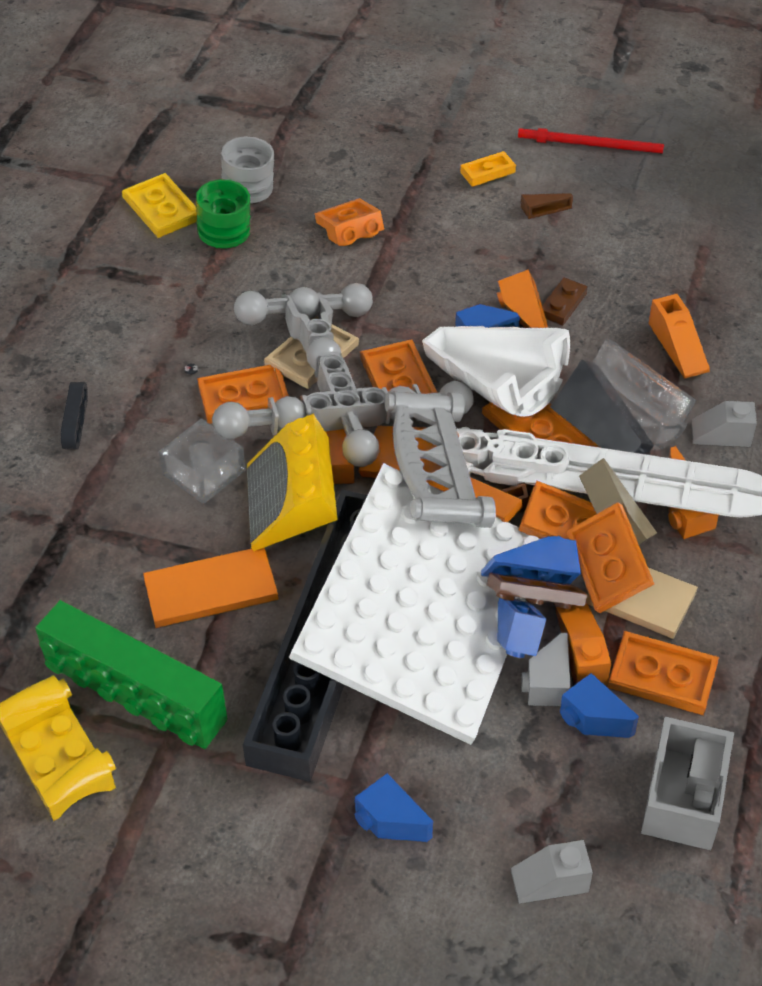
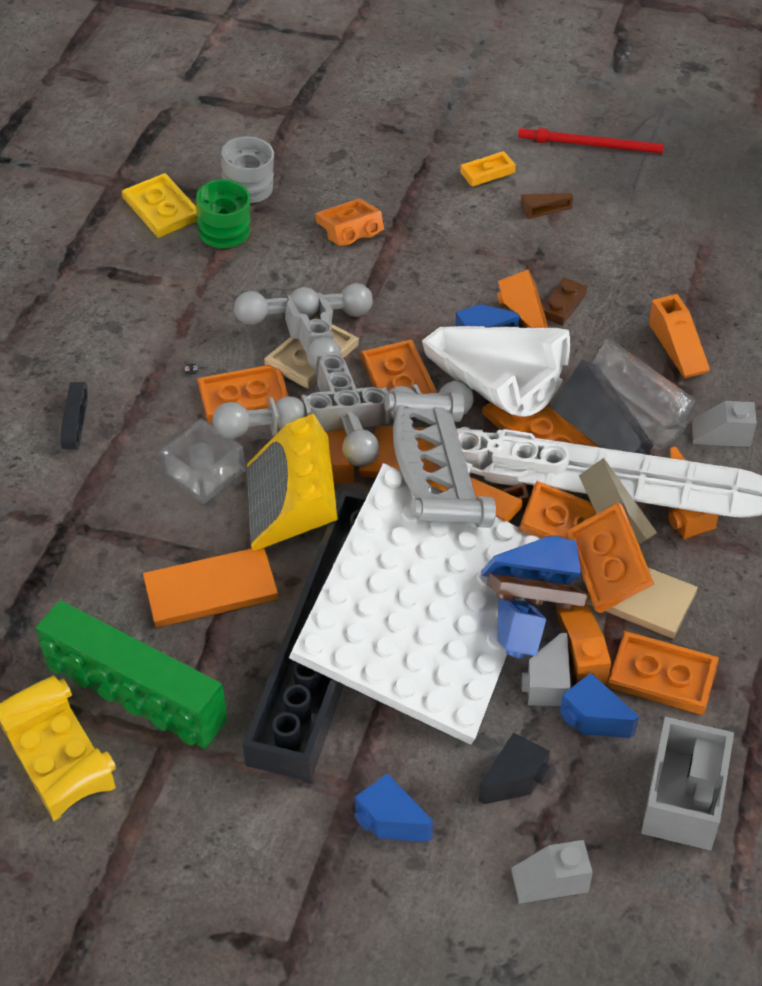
none -> black slope [479,732,552,804]

